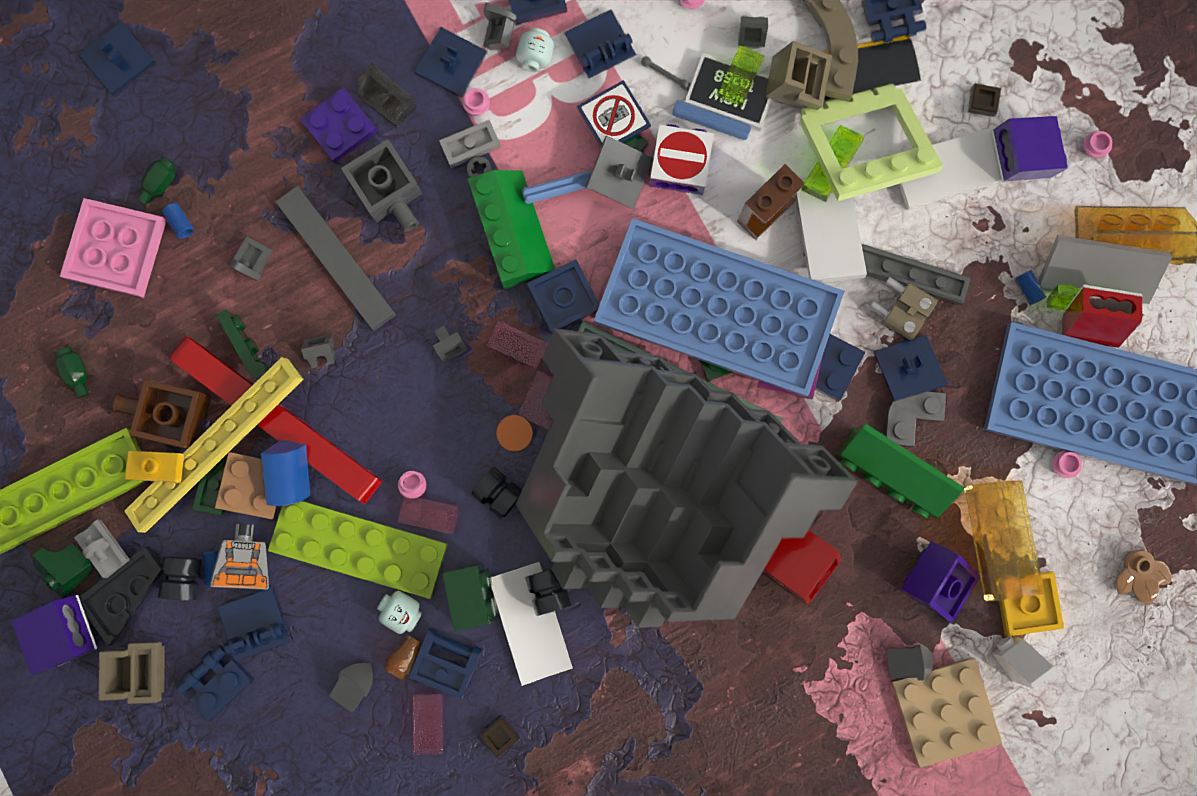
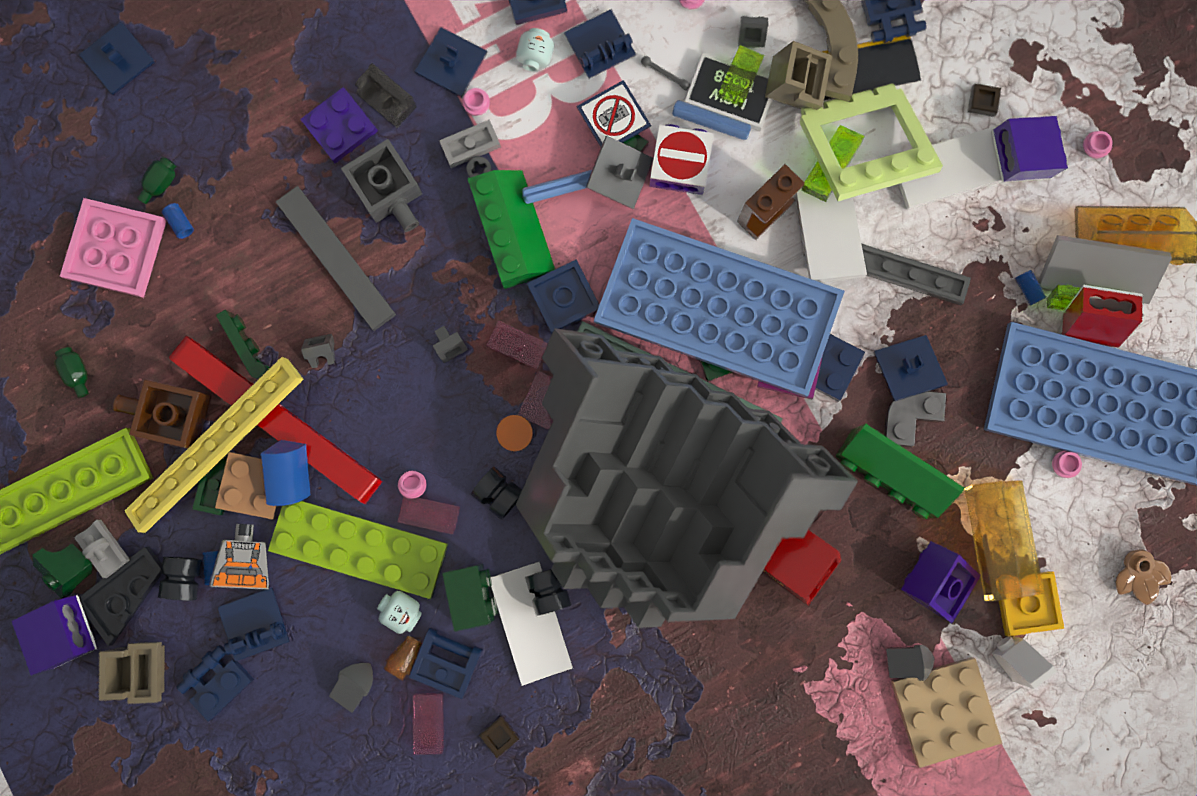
yellow plate [125,451,184,483] -> none
dark grey tile [228,236,273,281] -> none
dark grey tile [483,3,517,50] -> none
dark tan piece [869,277,938,341] -> none

